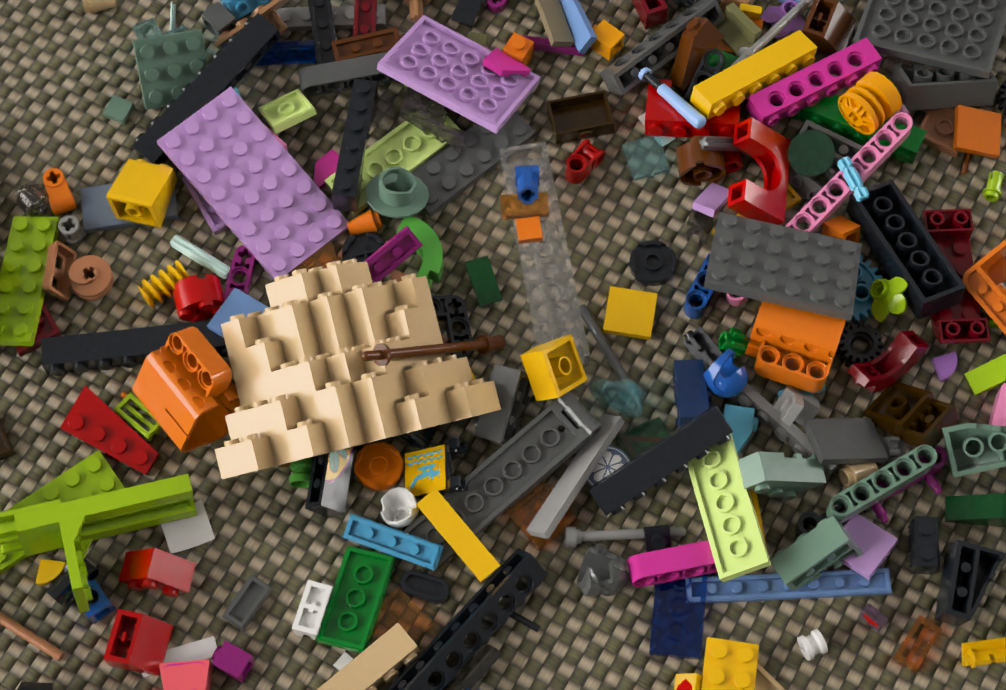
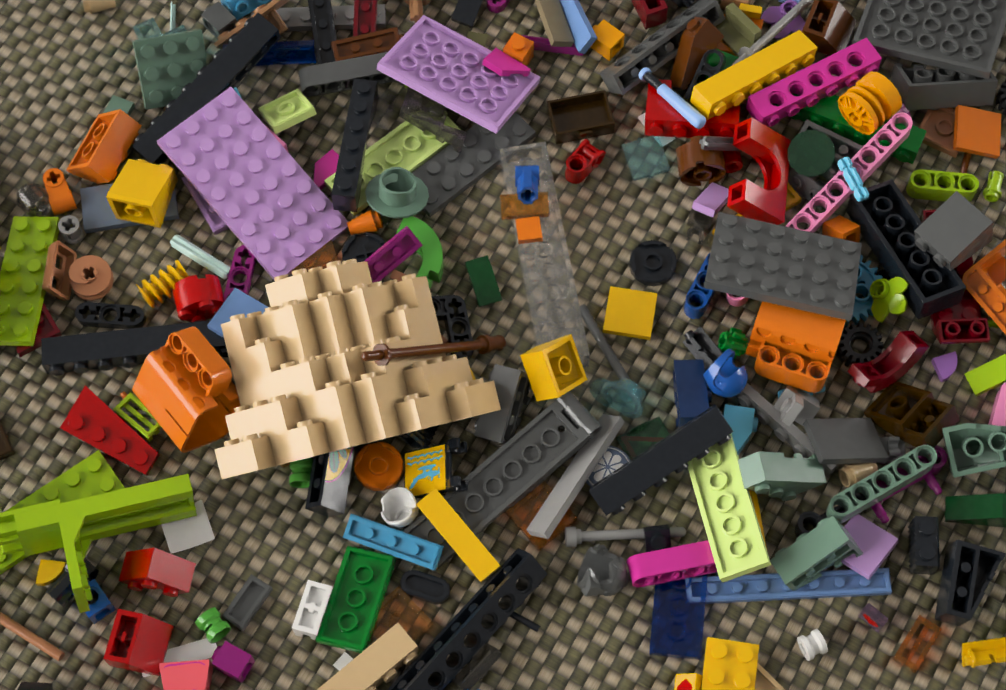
none -> orange slope [66,109,142,184]
none -> black beam [75,302,146,329]
none -> bright green wheel [195,607,231,644]
none -> lime beam [906,169,979,202]
none -> dark grey slope [914,191,993,271]

